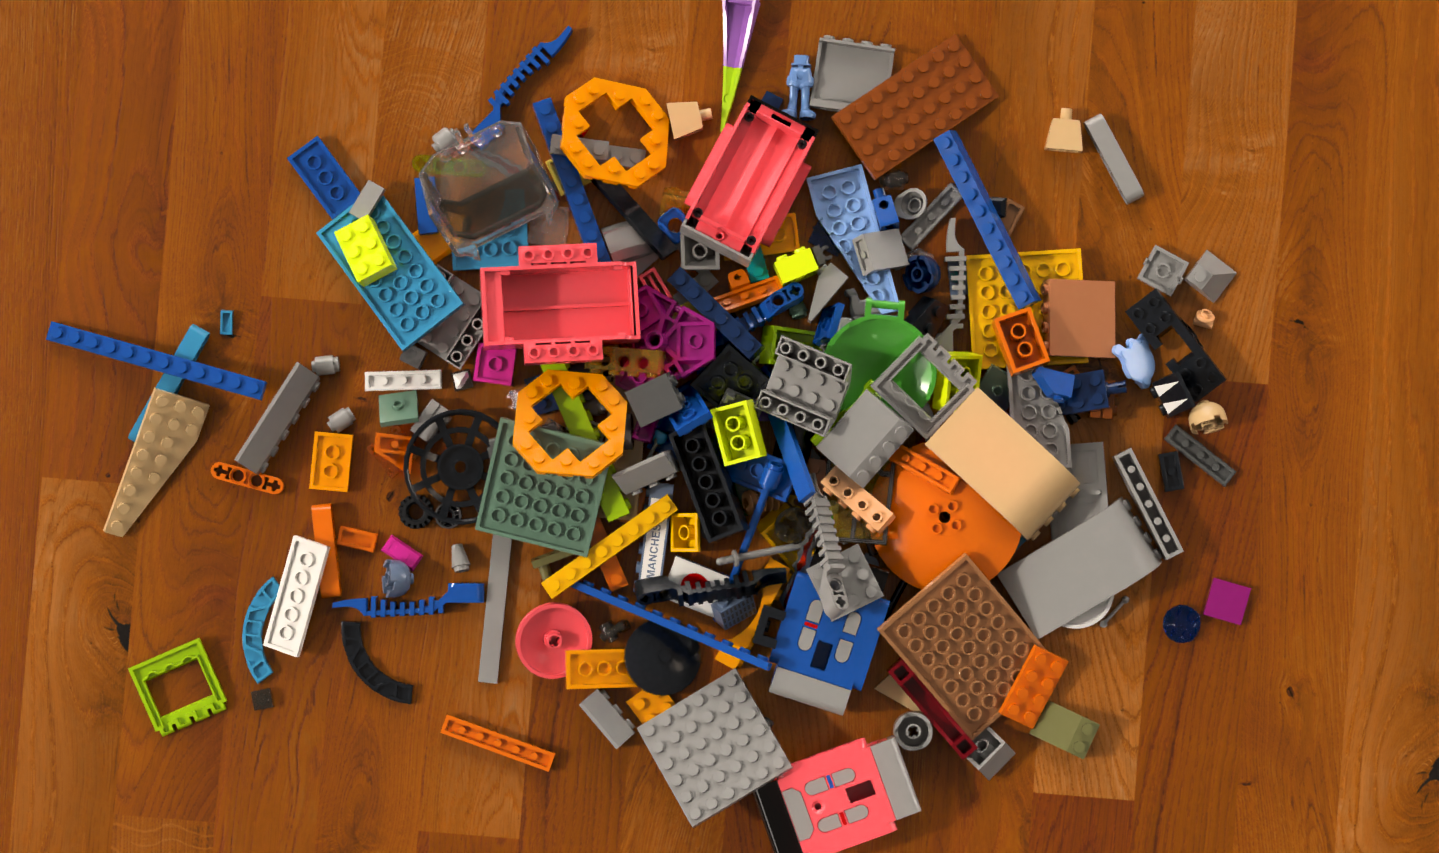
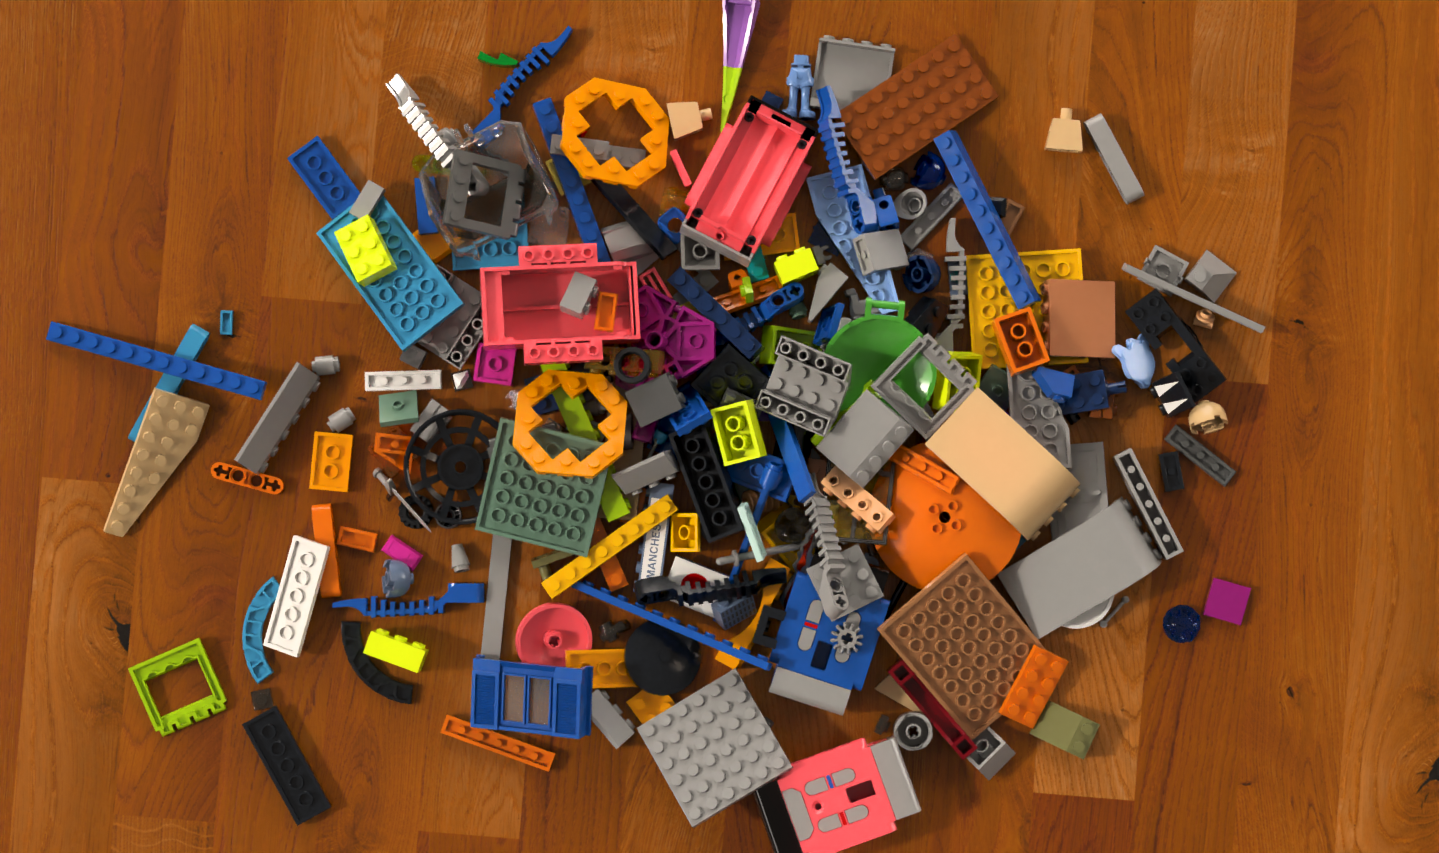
none -> black plate [242,705,332,826]
none -> neon yellow brick [363,628,429,673]
none -> light grey sword [373,468,431,533]
none -> light grey piece [386,74,489,196]
none -> dark grey hinge [442,149,527,240]
none -> blue piece [470,654,593,739]
none -> green slope [477,51,519,68]
none -> light grey brick [559,271,599,320]
none -> orange tile [594,291,618,332]
none -> black tyre [614,347,652,384]
none -> coral tile [670,149,692,188]
none -> light aqua tile [737,502,767,562]
none -> lime plate [739,276,754,304]
none -> blue piece [816,85,879,234]
none -> light grey gear [830,622,863,655]
none -> clear smoke plate [873,714,891,735]
none -> clear blue cylinder [910,151,946,190]
none -> light grey tile [1121,263,1265,333]

